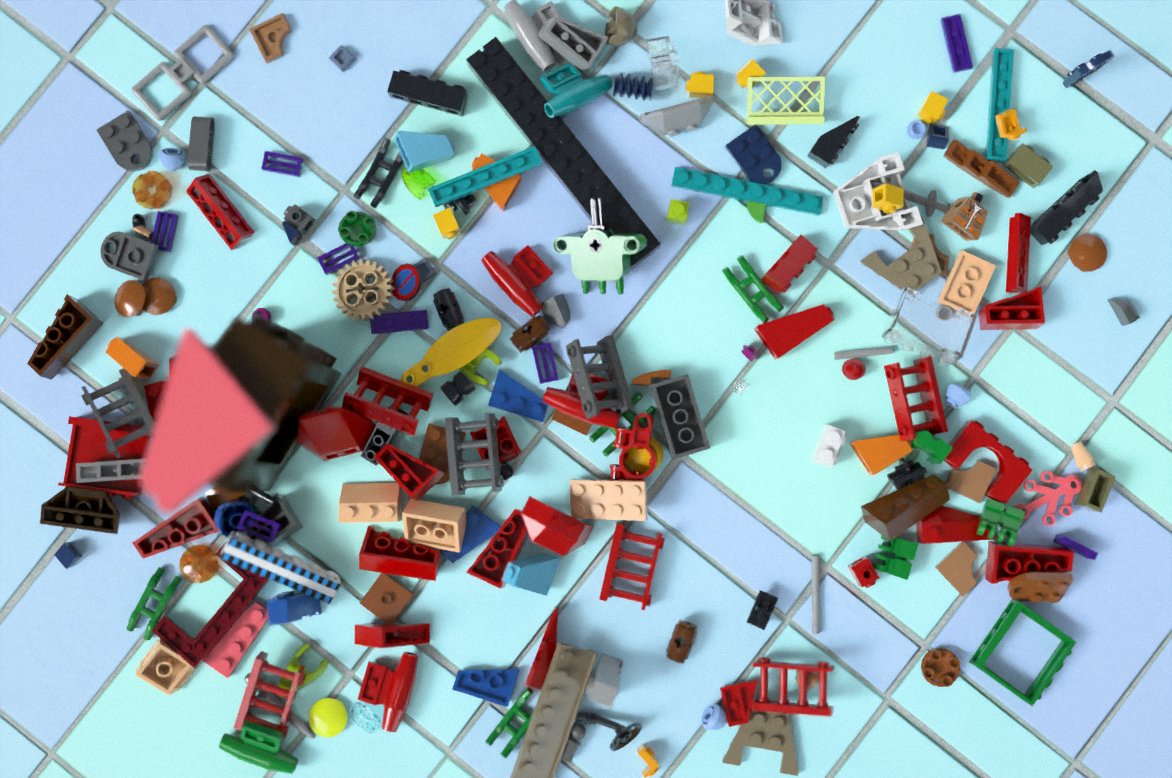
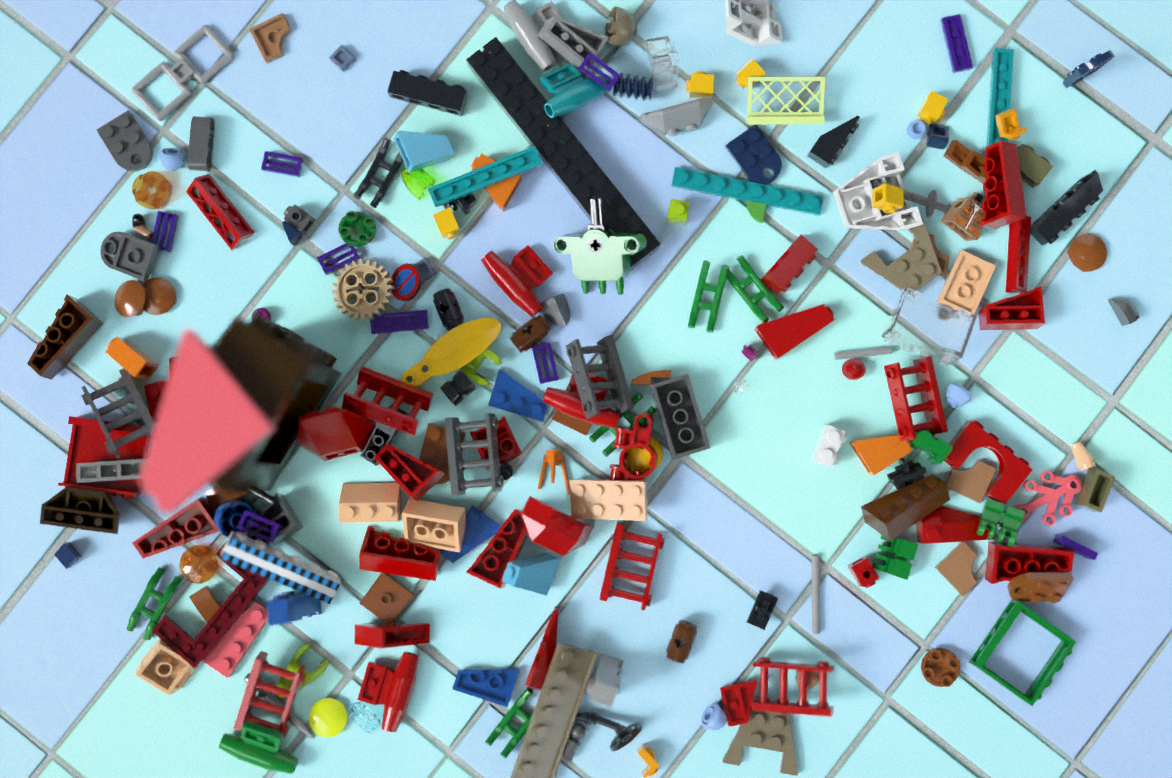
none -> dark orange slope [189,586,222,623]
none -> orange plant [538,450,570,494]
none -> dark purple tile [578,52,621,92]
none -> green piece [688,260,729,333]
none -> red wedge [980,141,1027,229]

